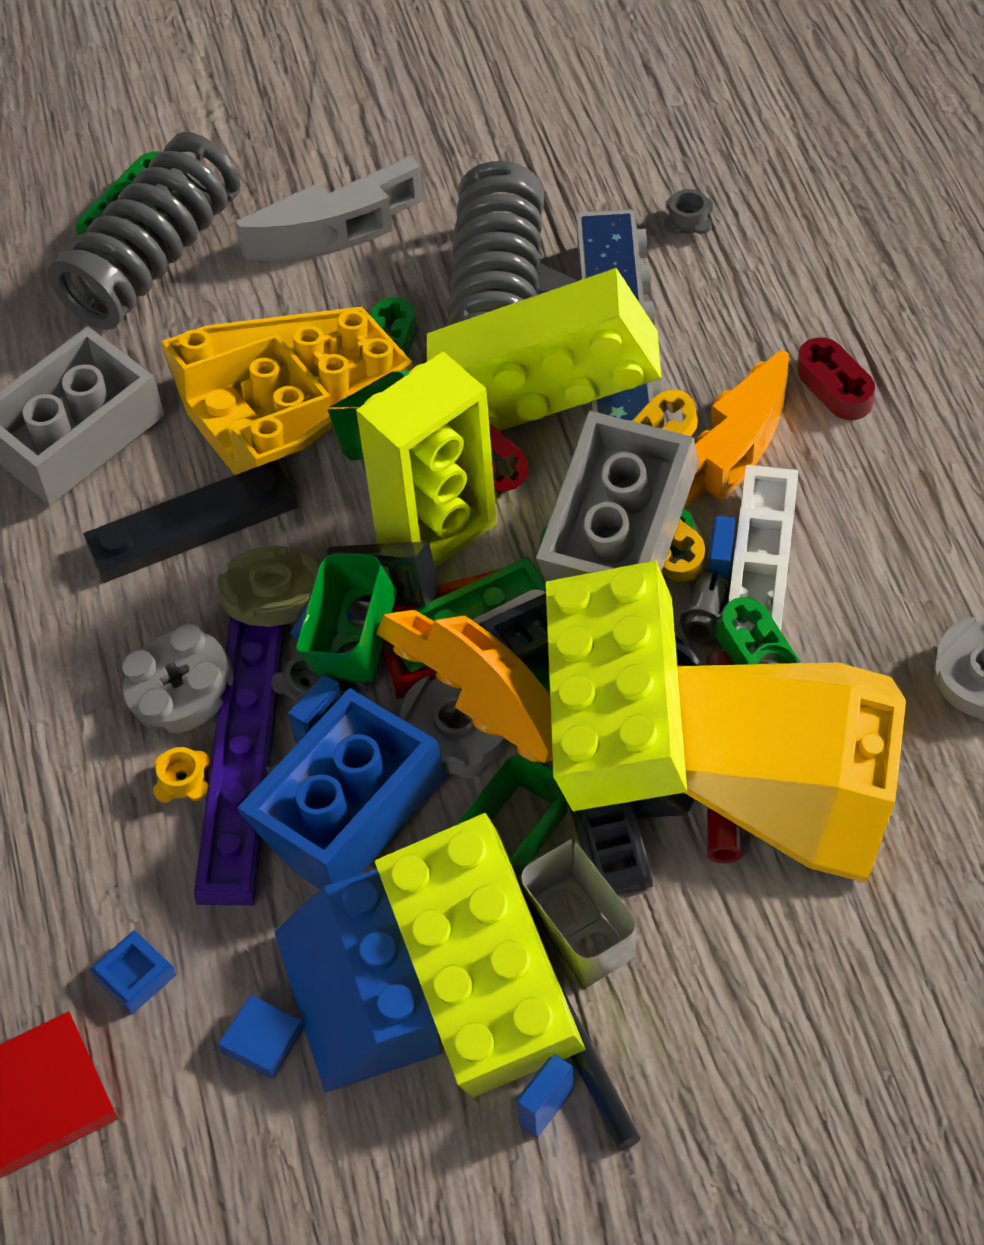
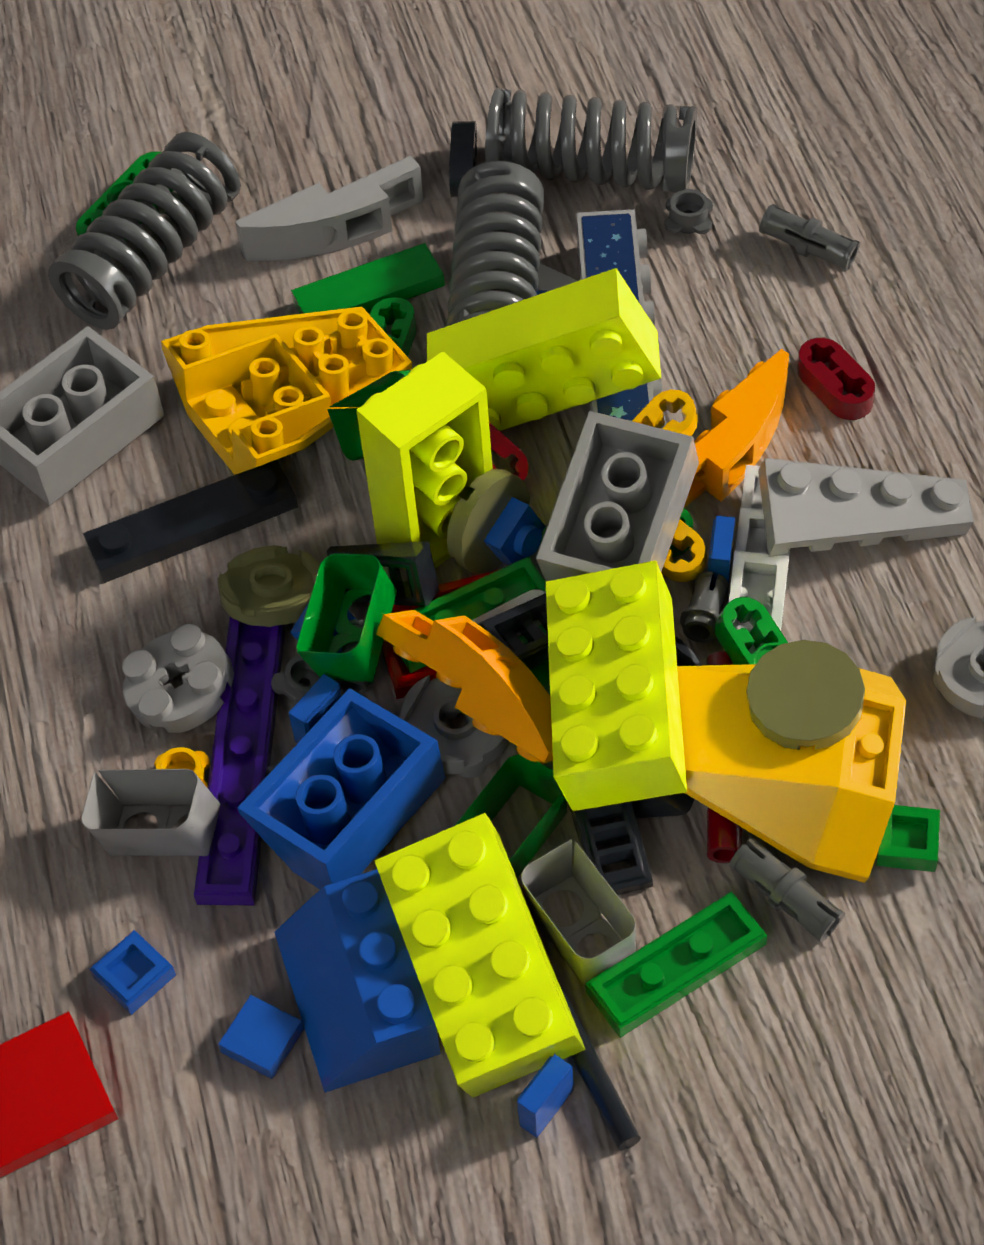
none -> light grey piece [81,769,220,856]
none -> green tile [291,243,445,314]
none -> olive tile [447,469,530,574]
none -> black beam [449,121,477,197]
none -> blue plate [484,497,546,566]
none -> dark grey piece [485,88,697,193]
none -> green tile [585,891,767,1038]
none -> dark grey pin [729,837,845,942]
none -> olive tile [747,640,865,750]
none -> light grey wing [758,458,974,557]
none -> dark grey pin [759,204,860,271]
none -> green plate [876,805,940,872]

